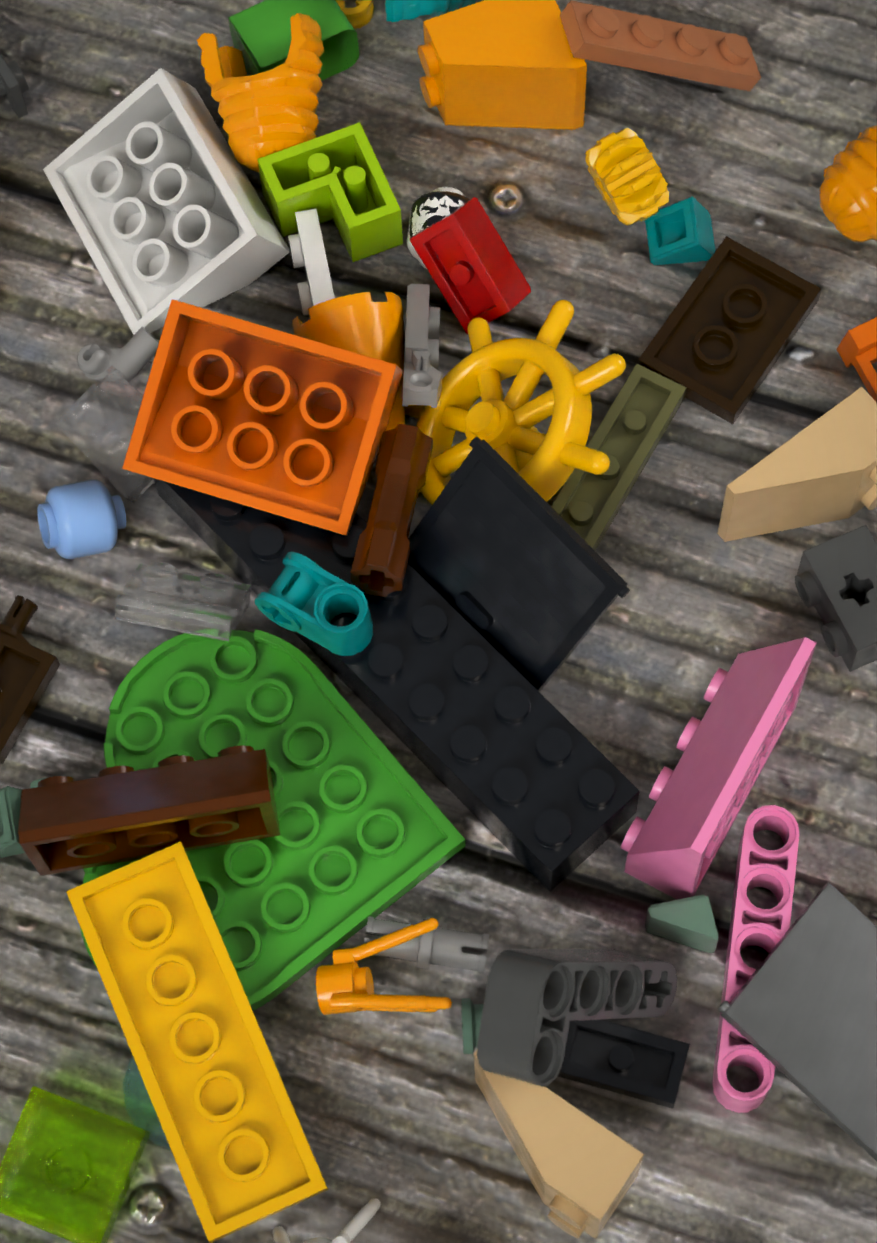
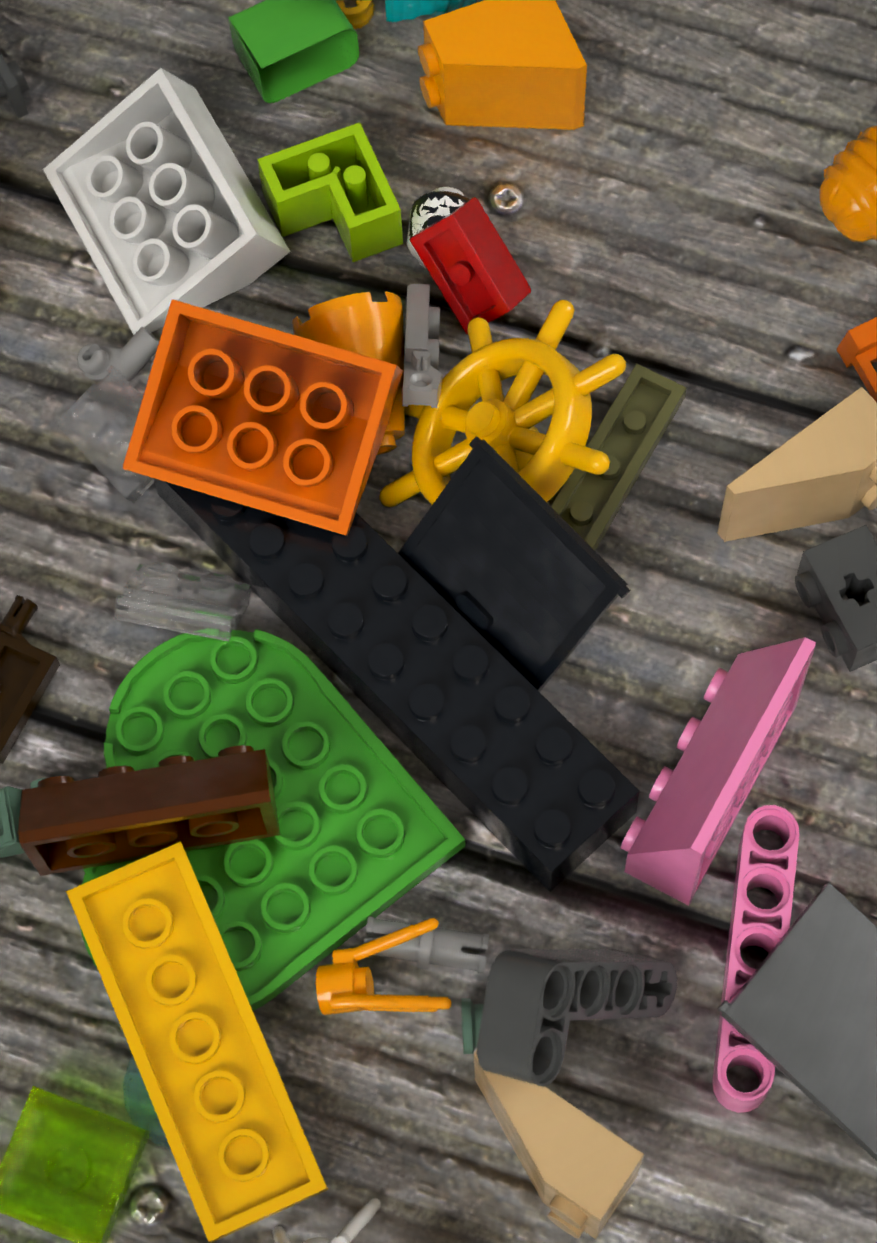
light blue head [37,480,126,559] -> none
light orange hair [197,13,324,173] -> none
teal piece [254,551,373,656] -> none
white plate [288,208,335,316] -> none
reddish brown axle [351,424,433,597] -> none
black plate [557,1019,690,1109] -> none
nougat plate [560,0,761,92] -> none
yellow gear [585,128,669,225] -> none
dark brown plate [638,236,821,424] -> none
teal slope [645,196,716,266] -> none
sand green slope [645,894,719,953] -> none

